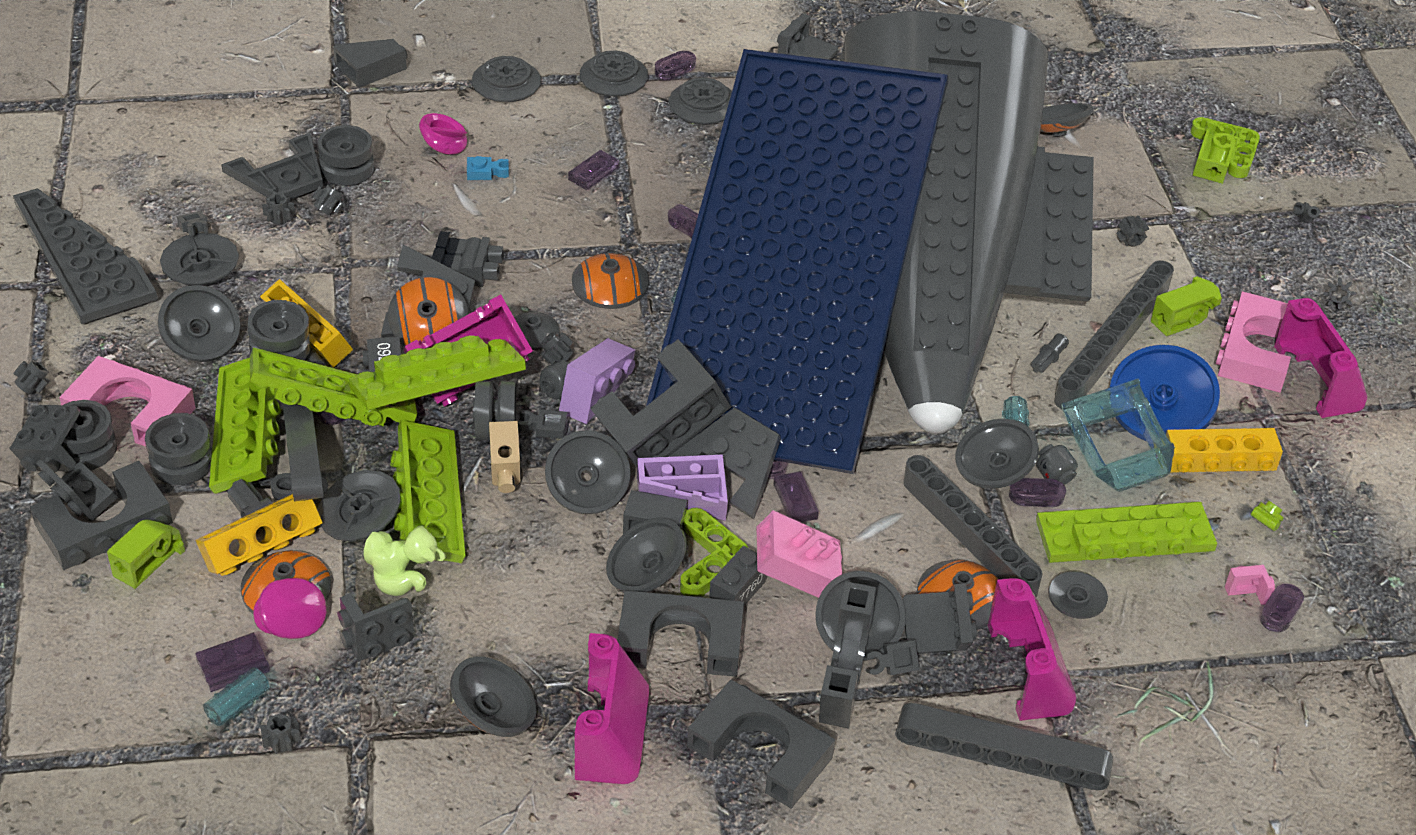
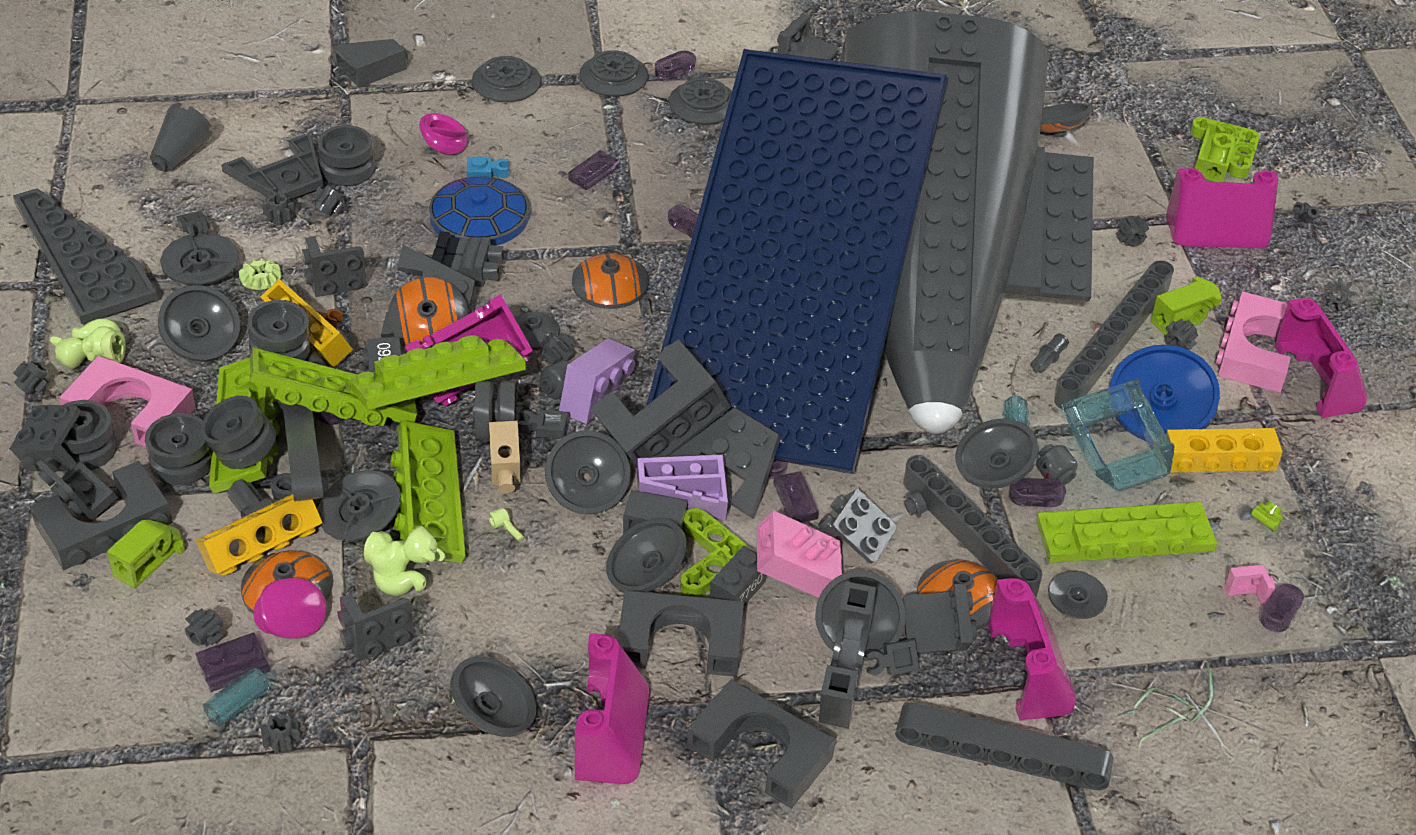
none -> yellowish green animal [50,319,126,369]
none -> dark grey cone [150,103,212,171]
none -> dark grey gear [185,608,223,647]
none -> dark grey wheel [200,396,276,469]
none -> yellowish green gear [239,258,281,290]
none -> dark grey bracket [302,236,366,297]
none -> dark orange hand [315,309,343,328]
none -> blue dish [429,176,529,246]
none -> yellowish green hand [489,509,524,542]
none -> bracket [818,488,896,563]
none -> dark grey plate [903,491,928,518]
none -> dark grey gear [1165,319,1198,350]
none -> dark pink windscreen [1166,168,1278,248]

